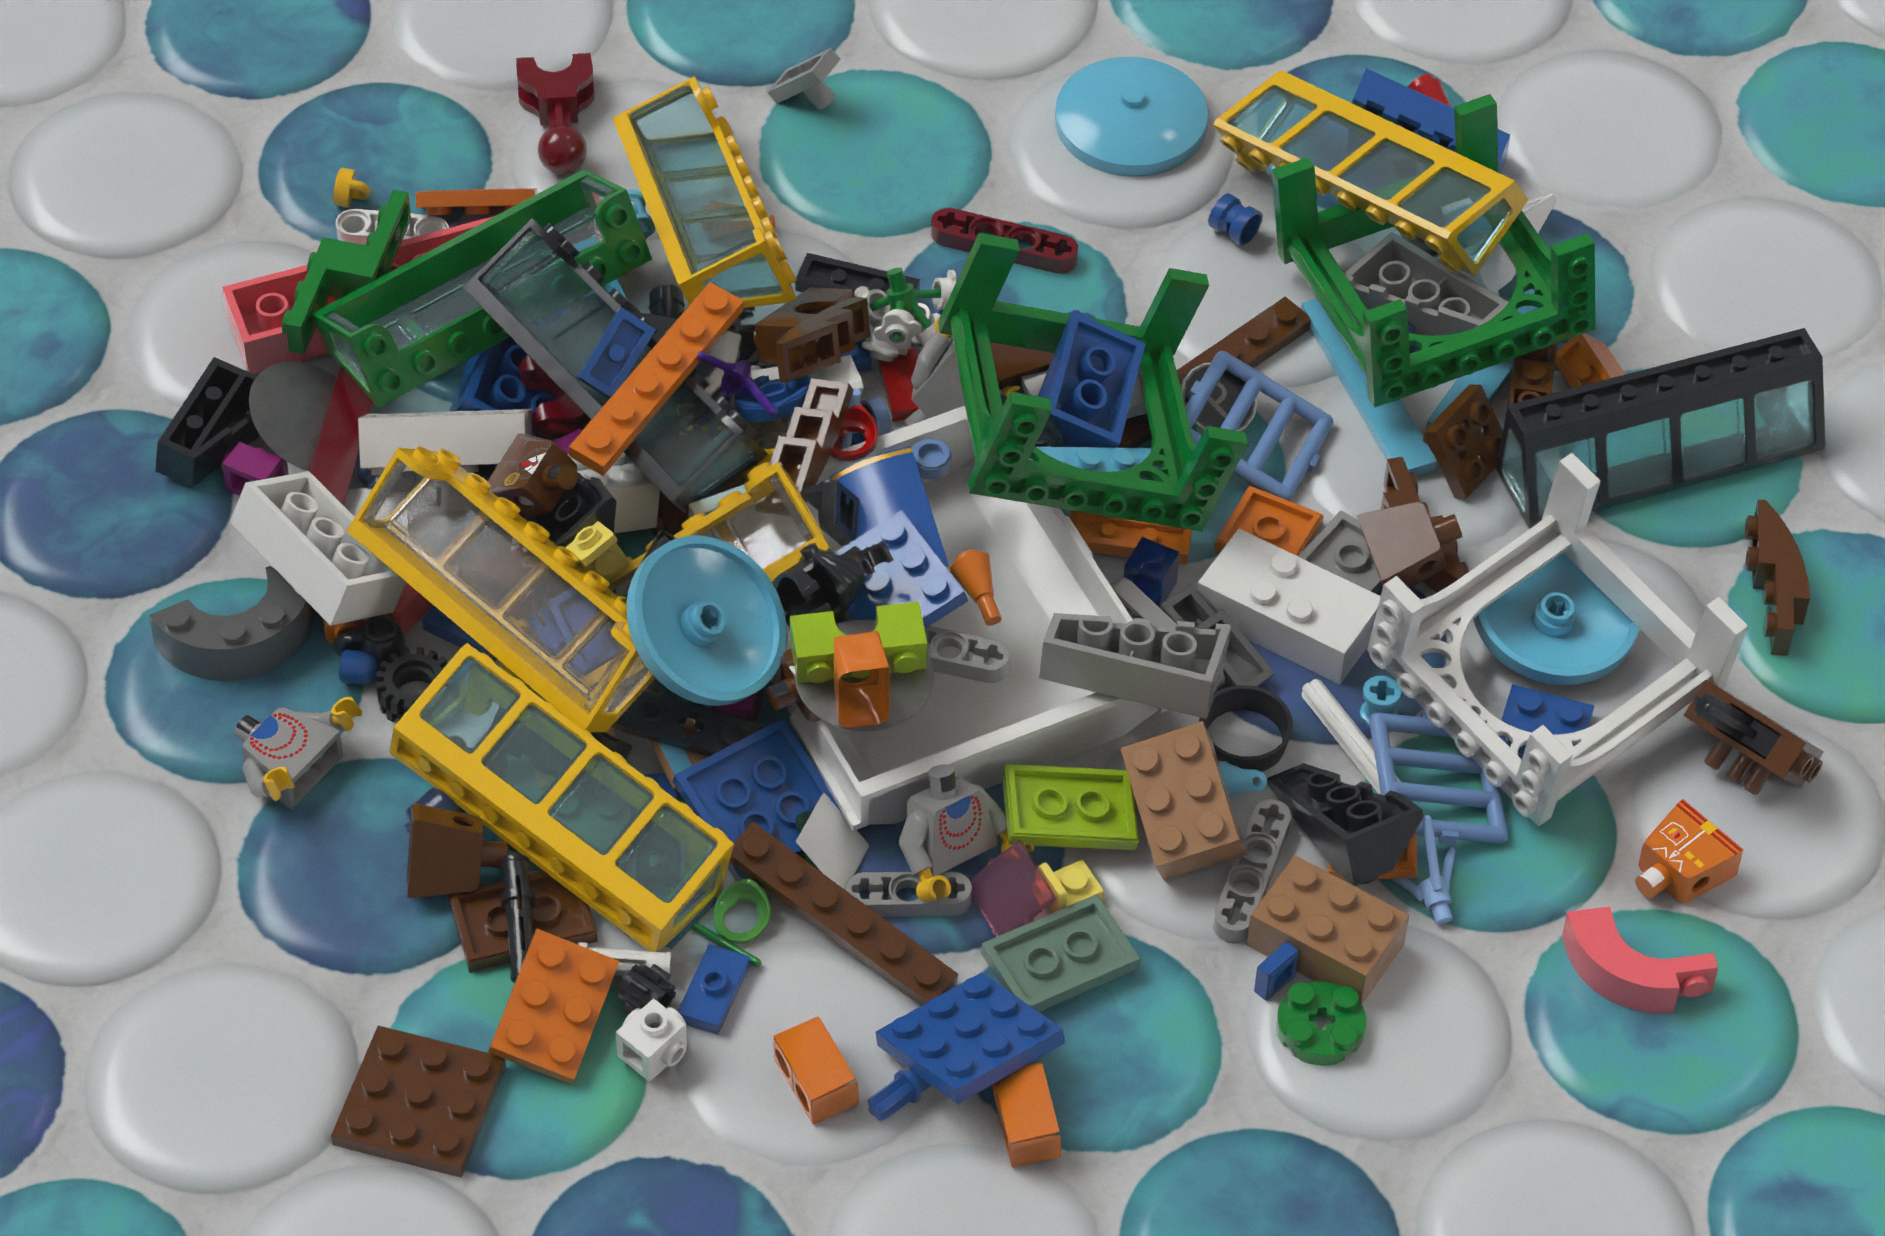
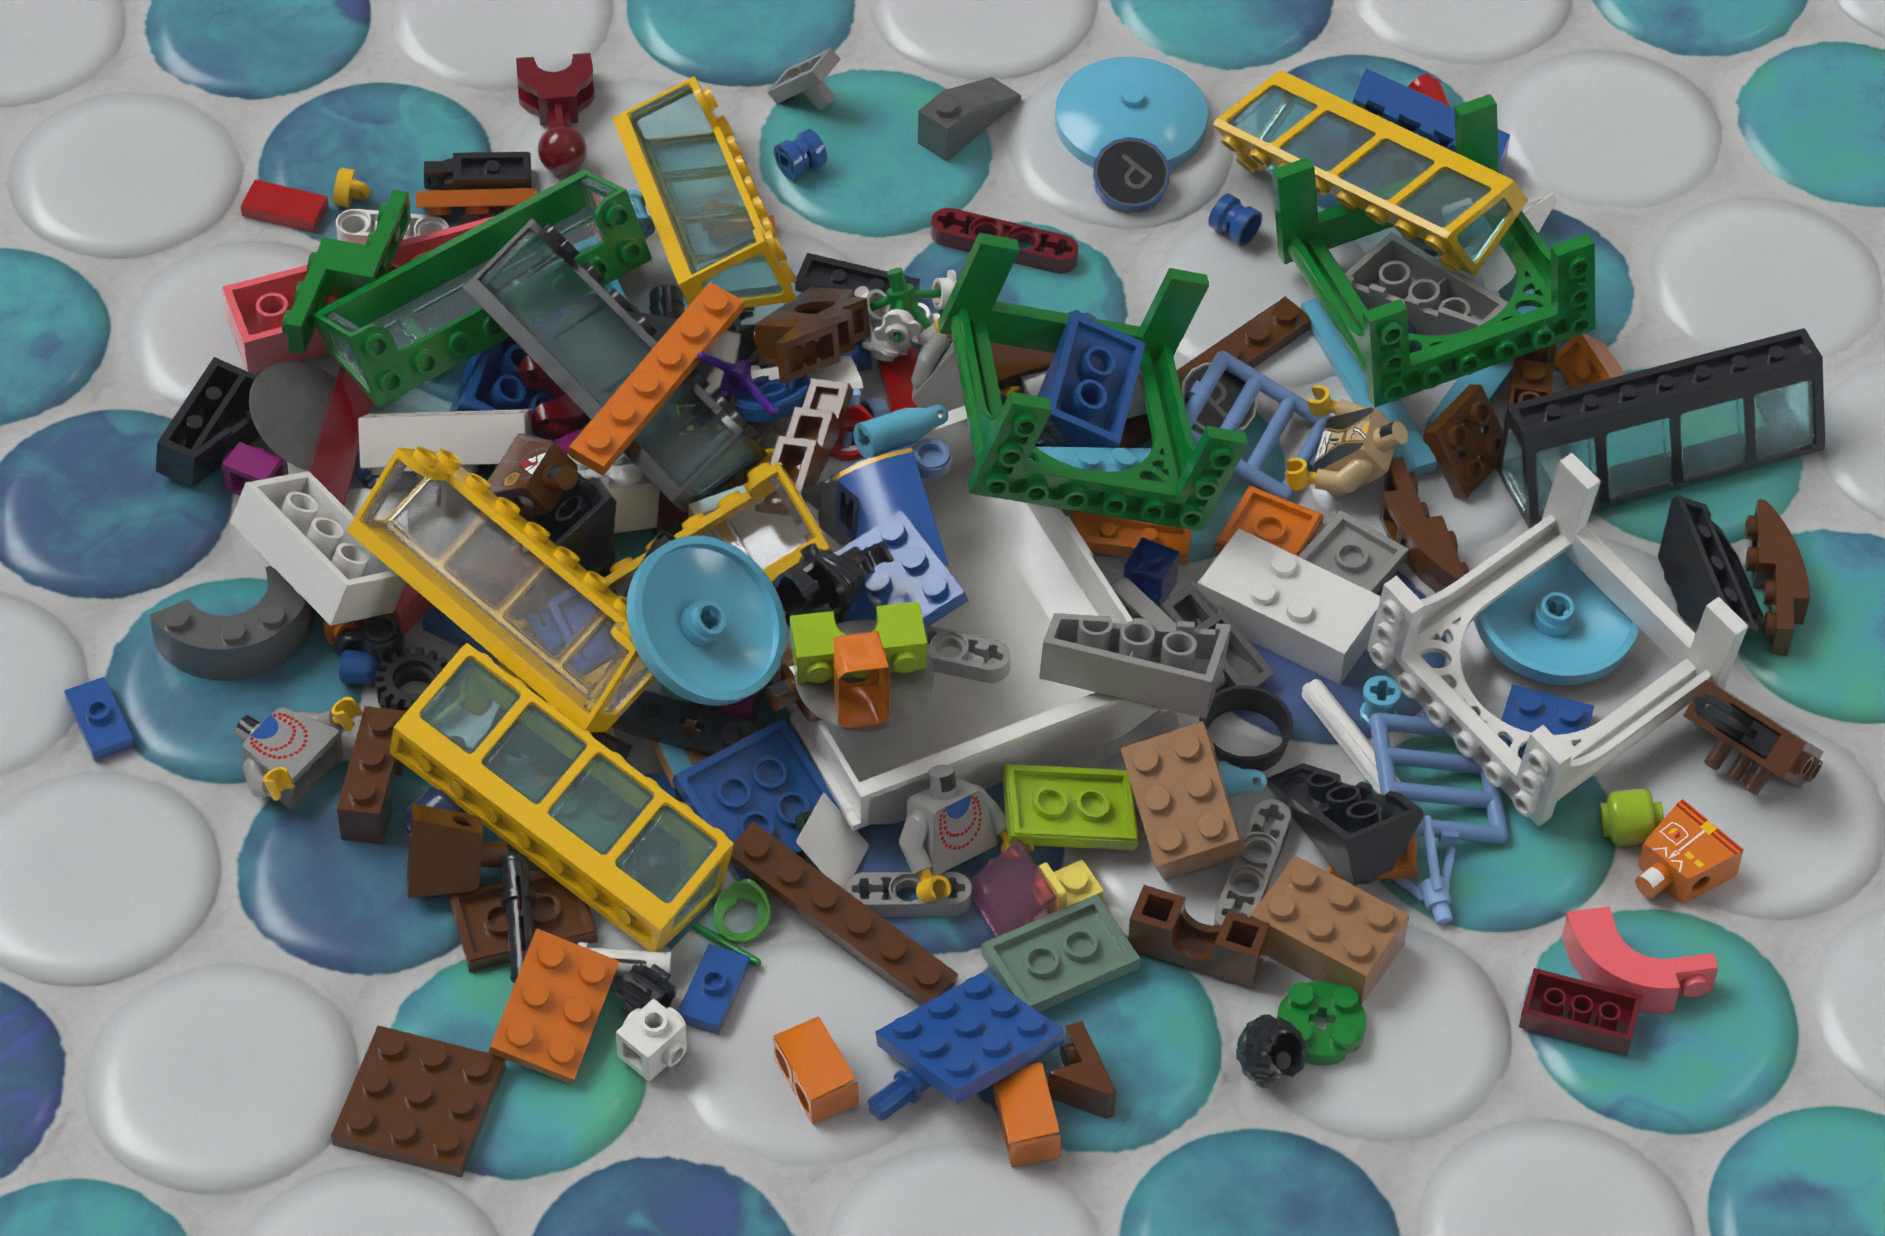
light yellow bracket [565,521,630,581] -> none
blue plate [576,307,656,399] -> none
orange cone [950,549,1002,626] -> none
blue tile [1254,941,1298,1000] -> none
torso [1357,502,1463,588] -> none
none -> blue plate [64,677,135,761]
none -> red tile [240,179,329,233]
none -> reddish brown arch [337,706,407,845]
none -> black hinge [423,152,532,190]
none -> blue wheel [774,129,827,180]
none -> medium azure piece [853,405,949,458]
none -> dark grey slope [918,77,1021,161]
none -> reddish brown slope [1048,1021,1116,1119]
none -> black tile [1093,137,1170,212]
none -> reddish brown arch [1128,885,1270,987]
none -> black piece [1236,1014,1306,1088]
none -> torso [1285,385,1408,500]
none -> dark red piece [1519,968,1642,1056]
none -> lime head [1600,789,1664,846]
none -> black wedge [1658,495,1764,636]

